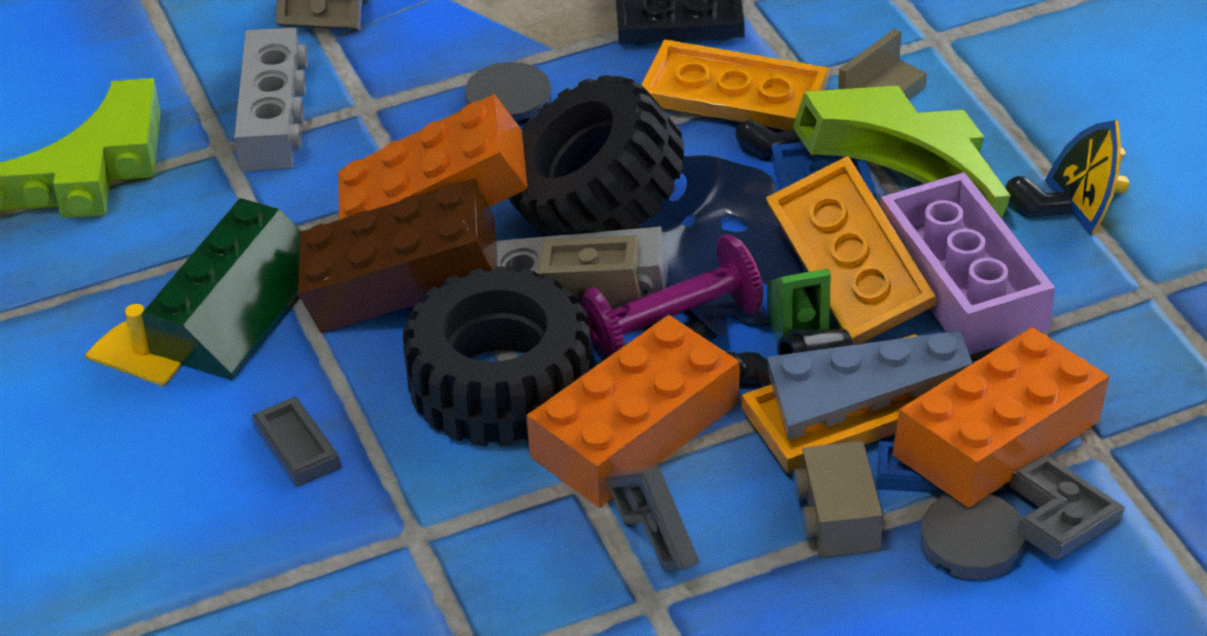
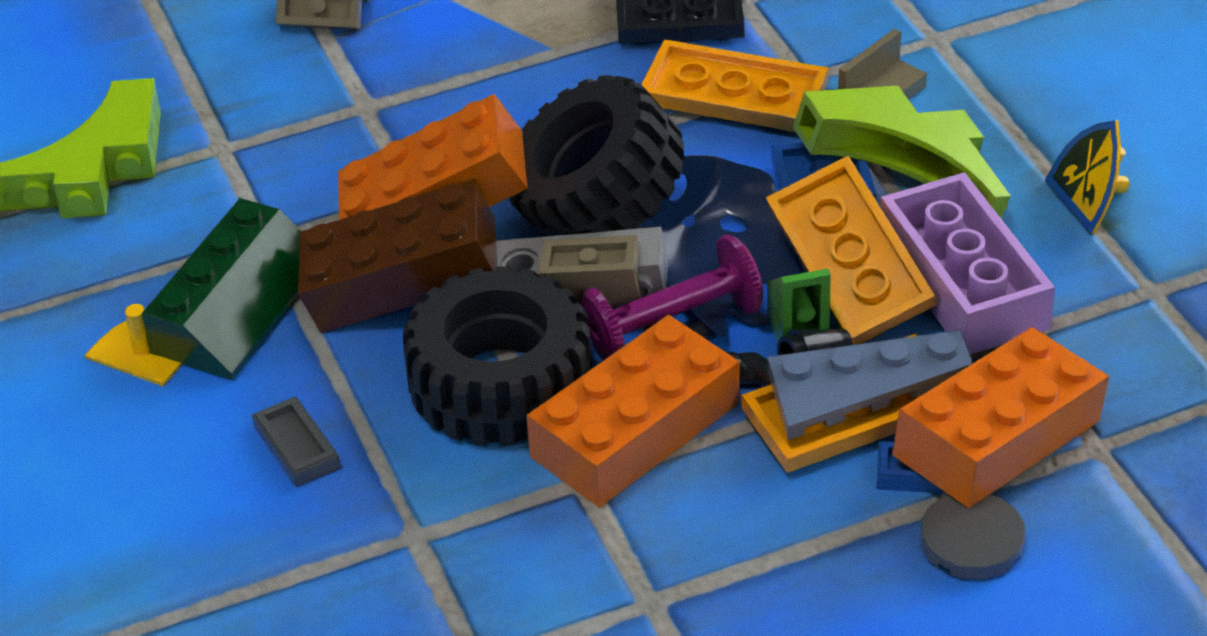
light grey brick [234,28,308,171] -> none
dark grey tile [465,62,551,124] -> none
dark grey tile [606,465,700,571] -> none
black arm [735,120,801,158] -> none
dark tan brick [794,441,883,558] -> none
black arm [1005,176,1071,217] -> none
dark grey tile [1009,454,1125,561] -> none

